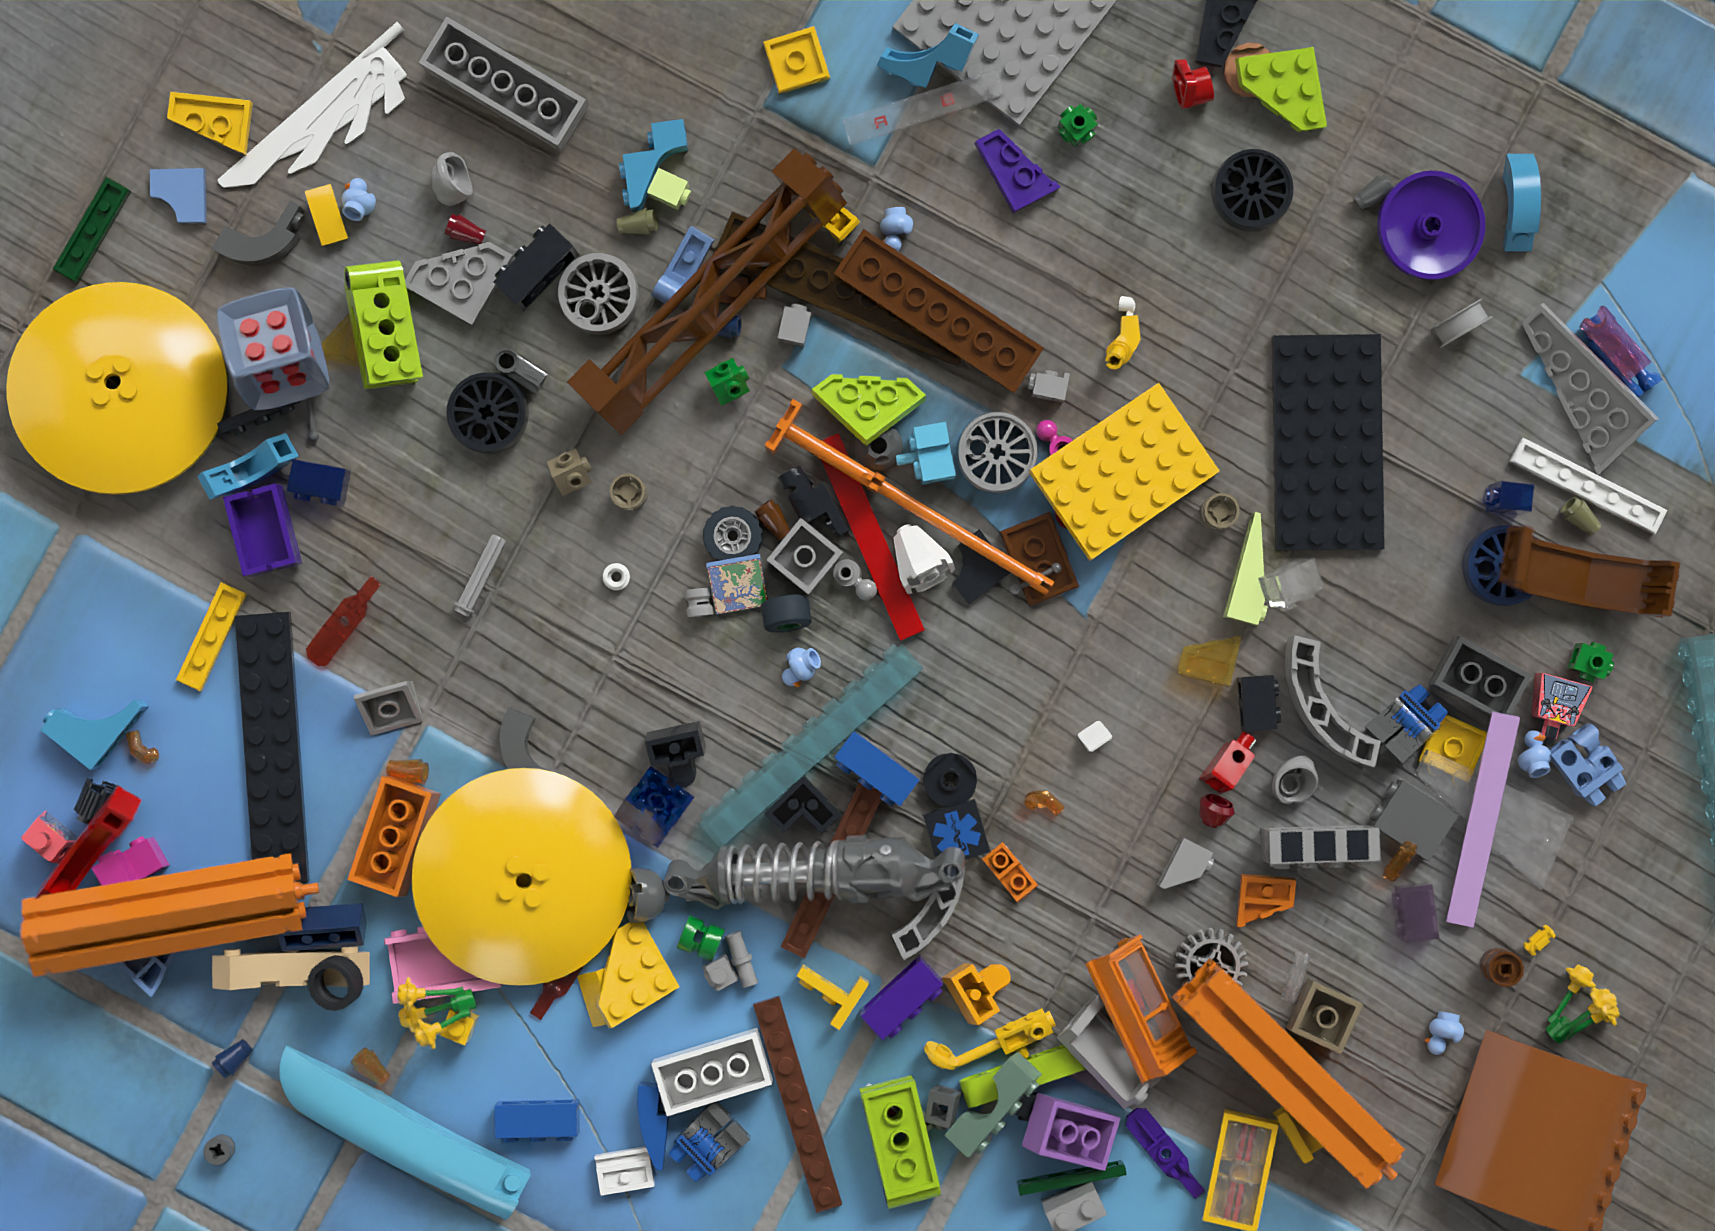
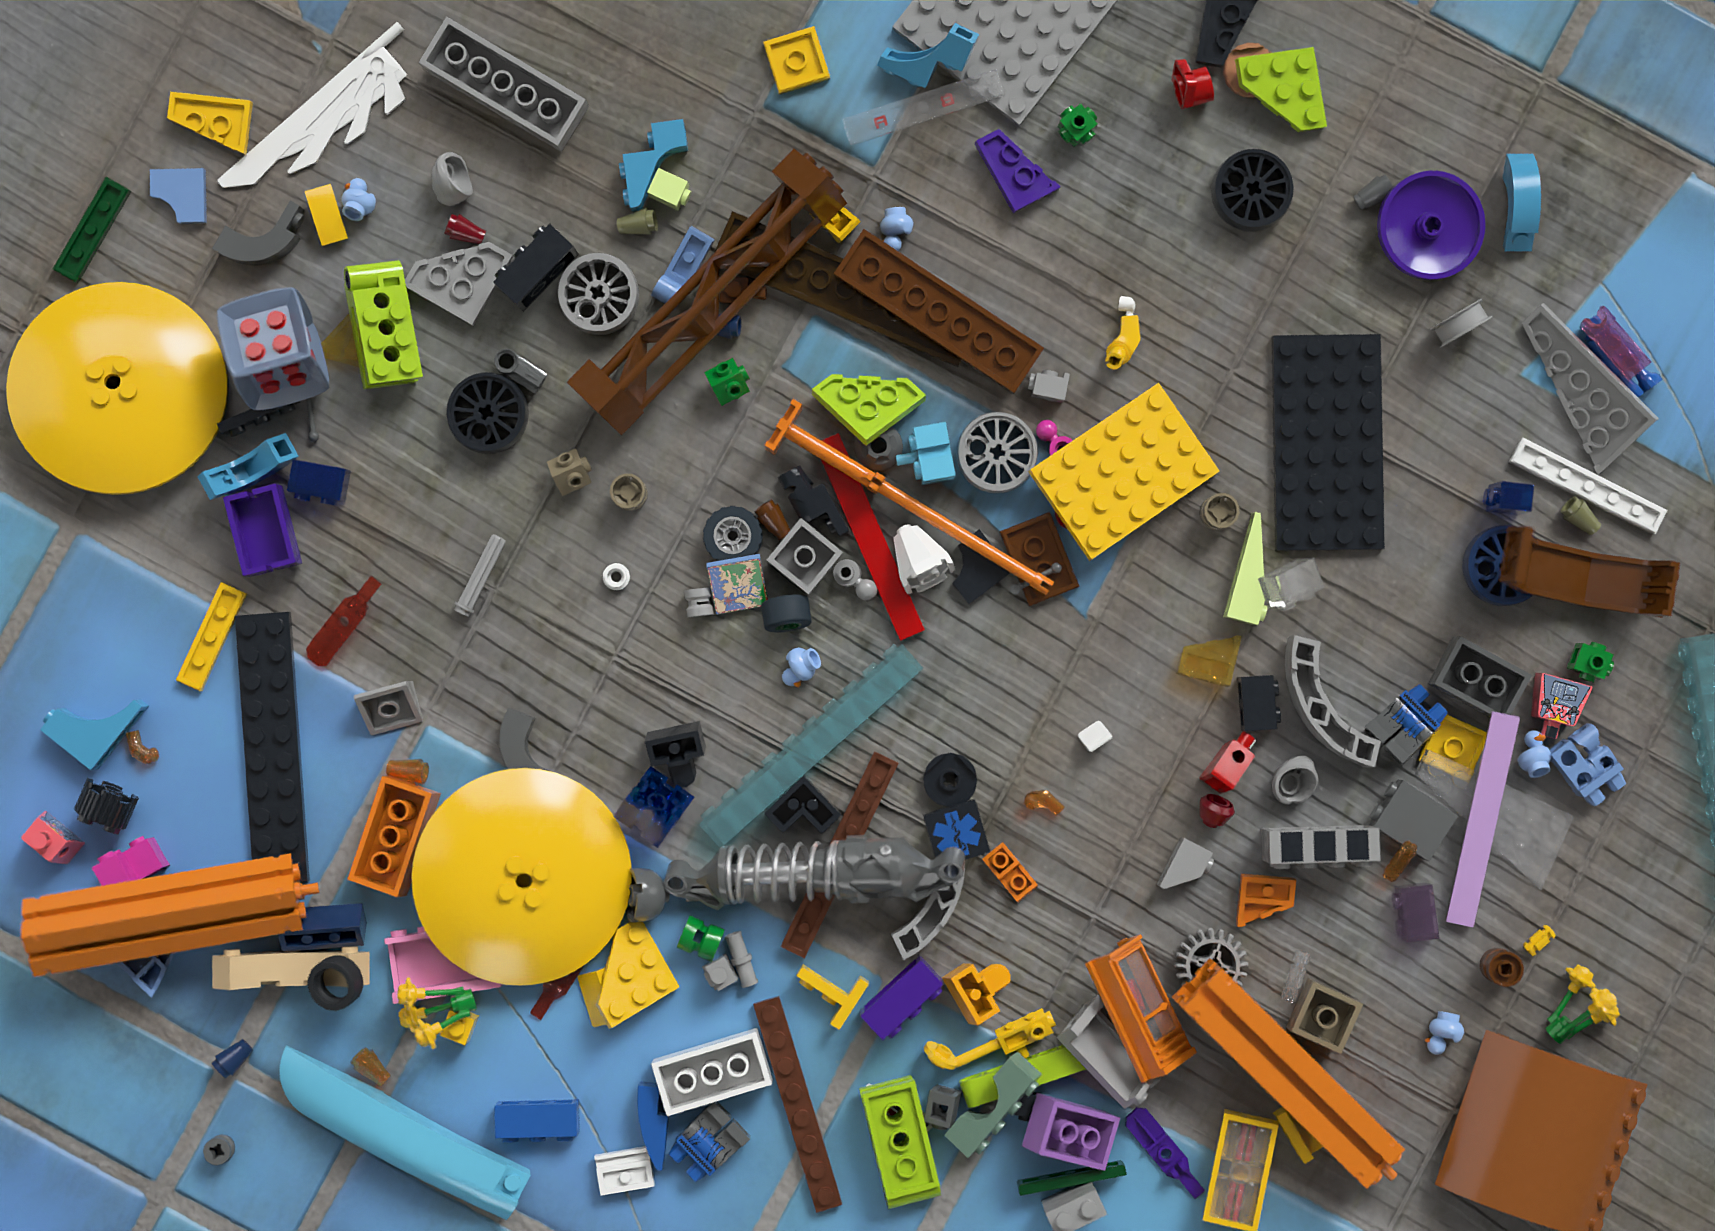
red arch [35,786,142,899] -> none
light grey brick [778,304,811,347] -> none
blue brick [834,731,920,807] -> none

